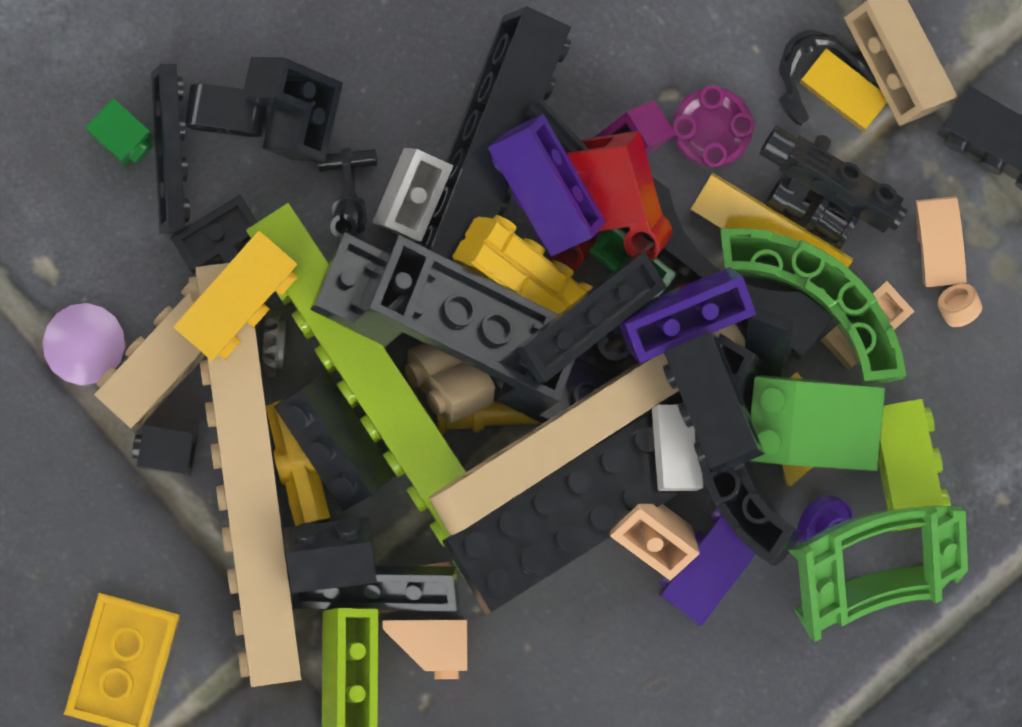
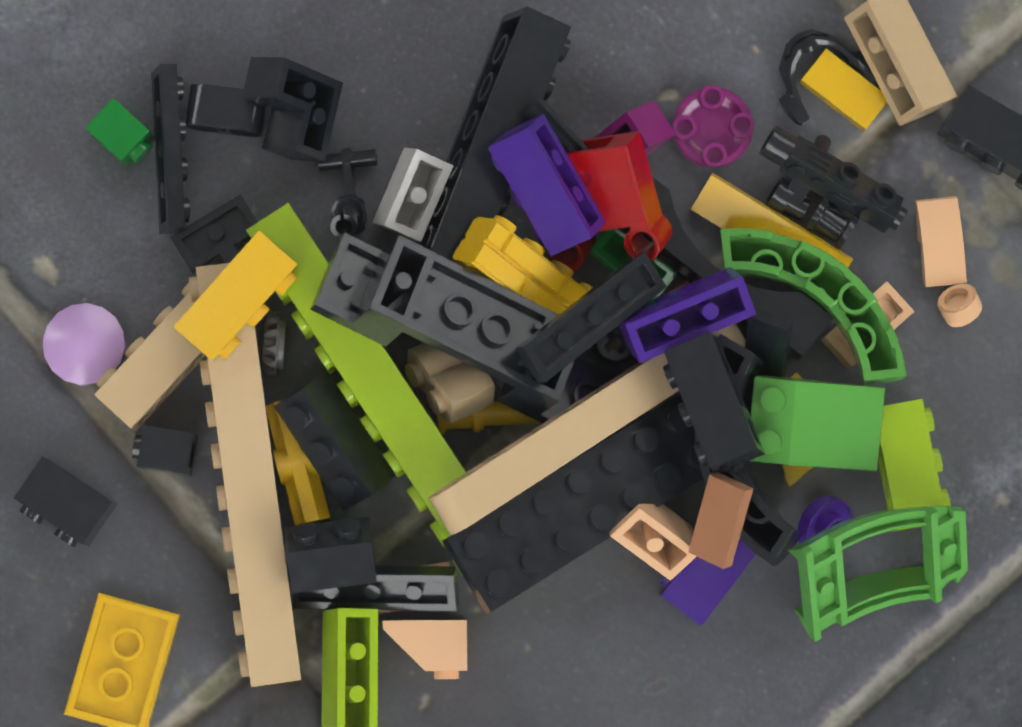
white tile [652,405,703,491] -> none
none -> black brick [14,456,117,548]
none -> nougat tile [688,472,754,569]

